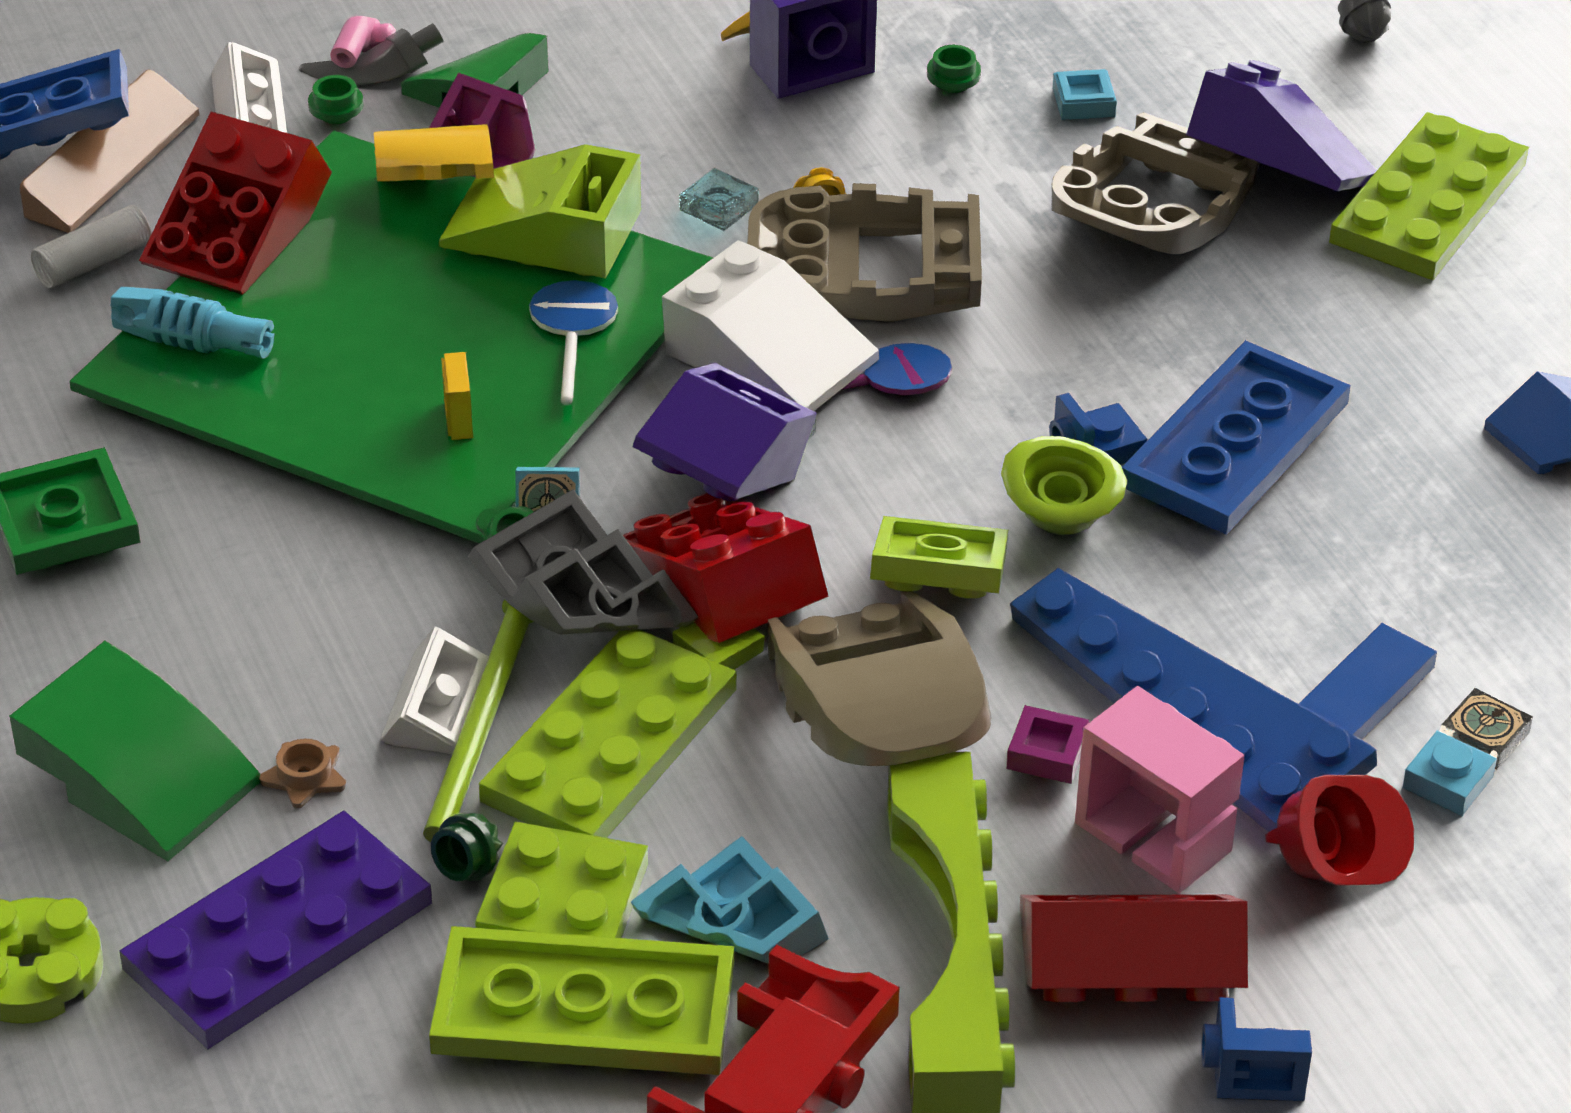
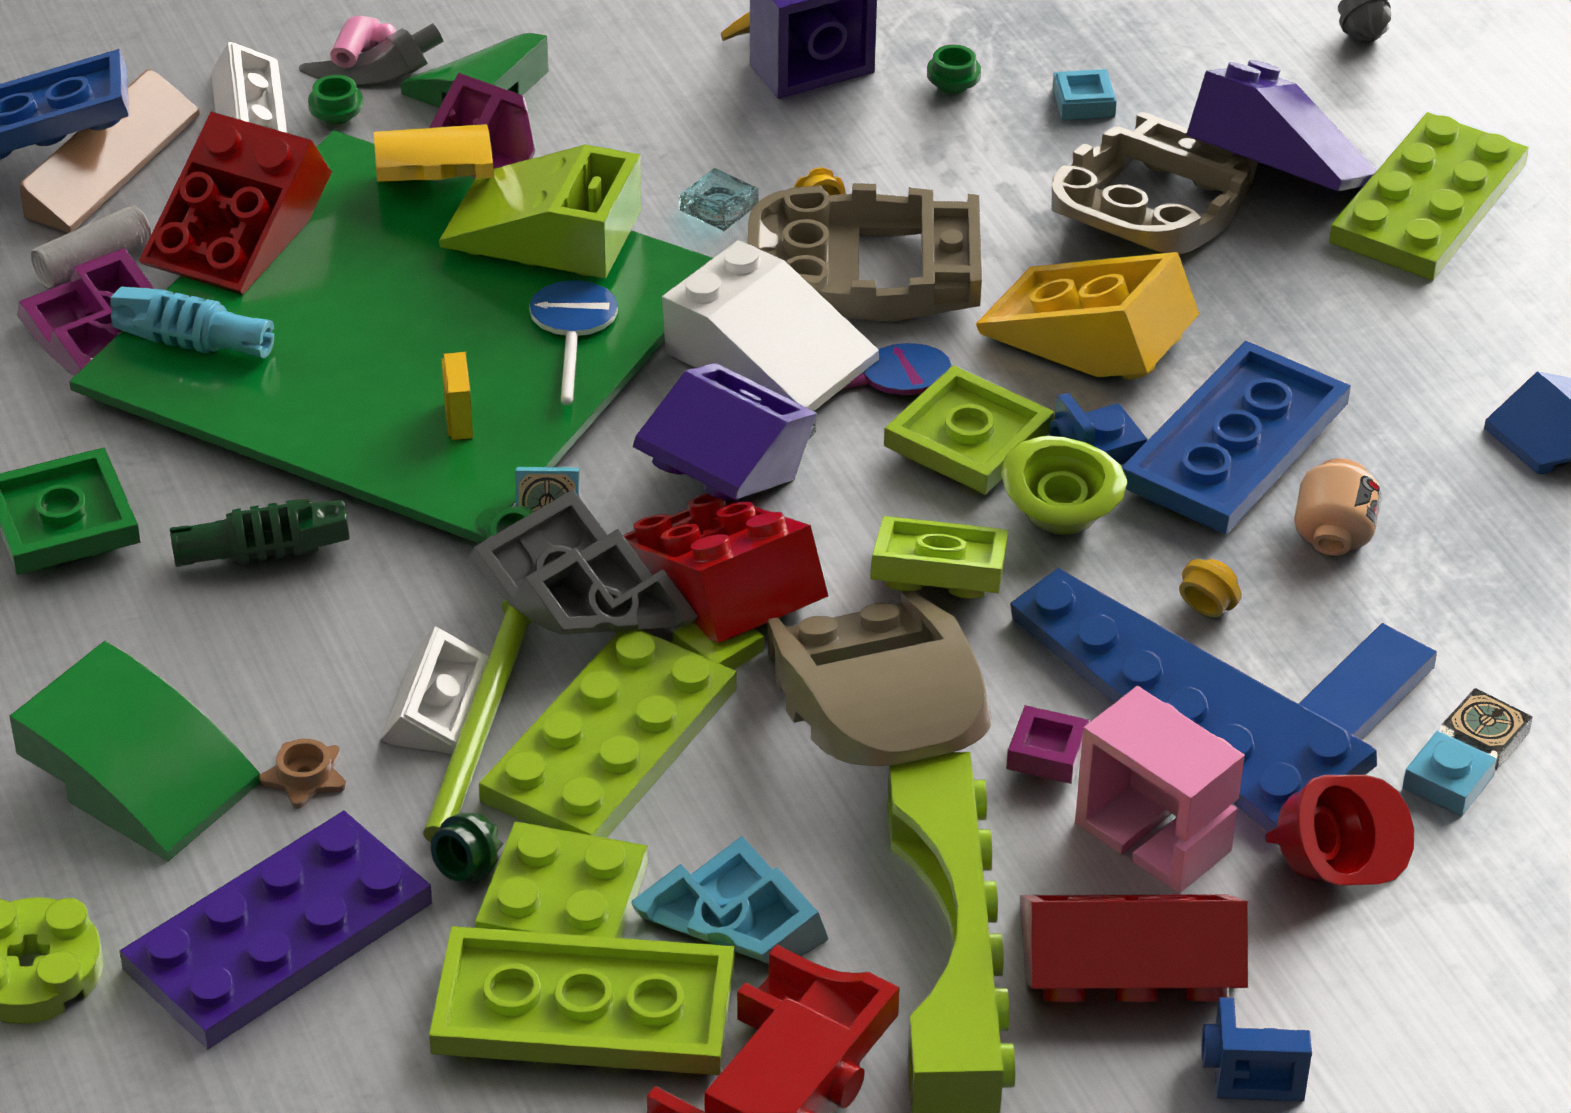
none -> magenta slope [17,248,154,376]
none -> dark green hinge [170,499,350,567]
none -> lime plate [884,365,1055,495]
none -> yellow slope [976,252,1200,380]
none -> yellow plate [1179,559,1242,618]
none -> light nougat head [1294,458,1381,556]

